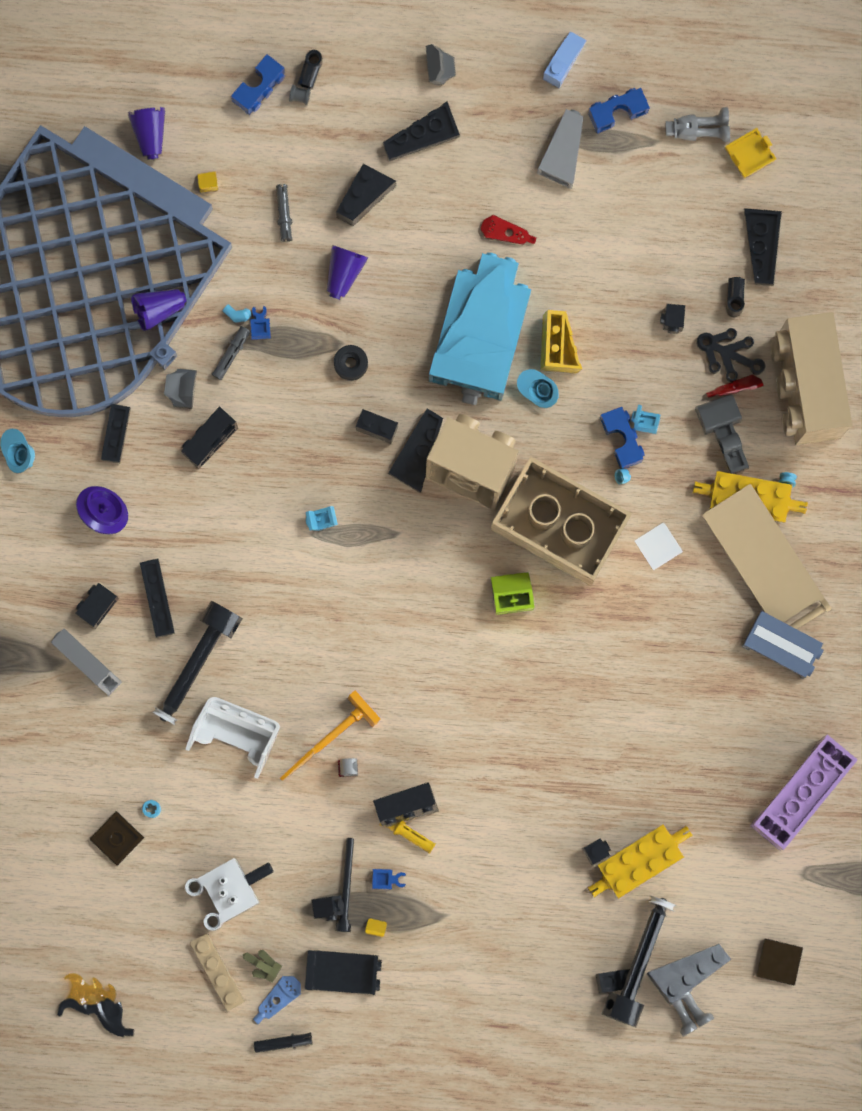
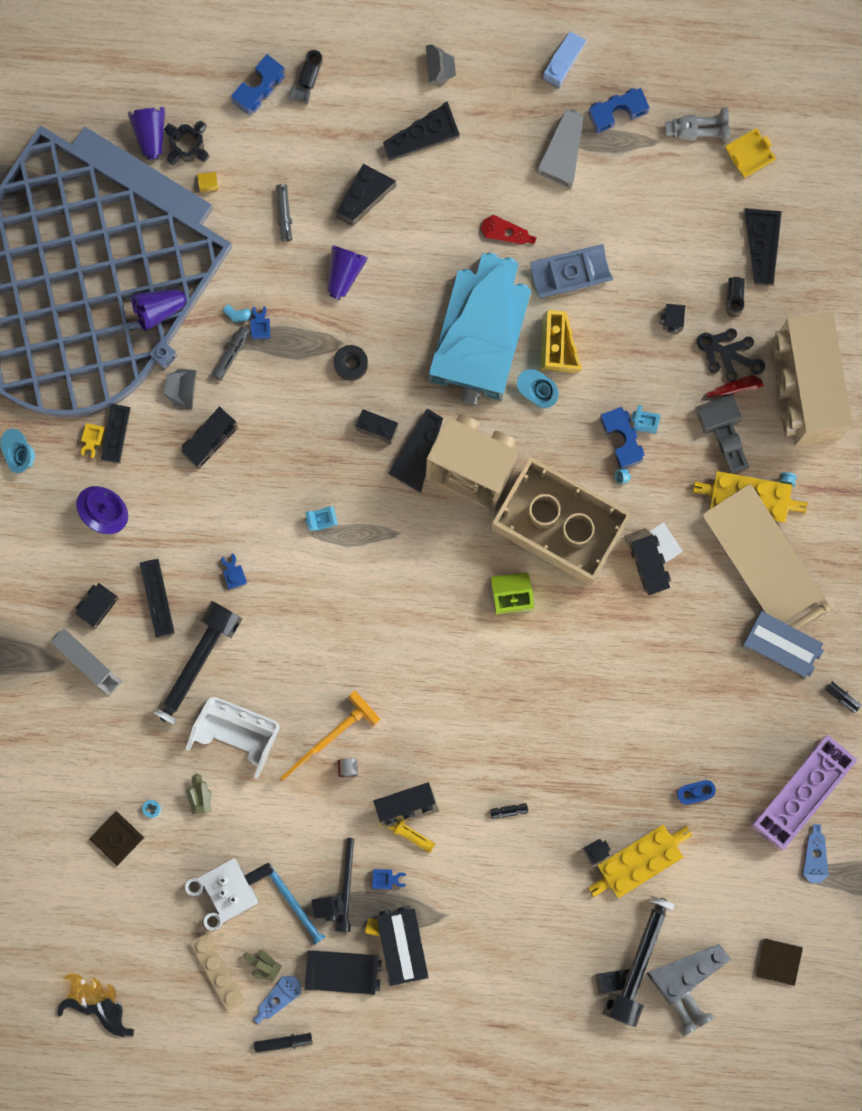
none -> yellow plate [81,423,105,459]
none -> black piece [164,120,209,166]
none -> olive rock [186,773,212,814]
none -> blue plate [221,554,247,590]
none -> dark azure bar [269,867,325,945]
none -> black panel [375,906,429,986]
none -> black axle [490,803,528,819]
none -> sand blue piece [530,244,613,299]
none -> black wedge [624,528,671,595]
none -> blue plate [677,780,716,805]
none -> medium blue piece [803,824,829,883]
none -> black axle [825,681,861,713]

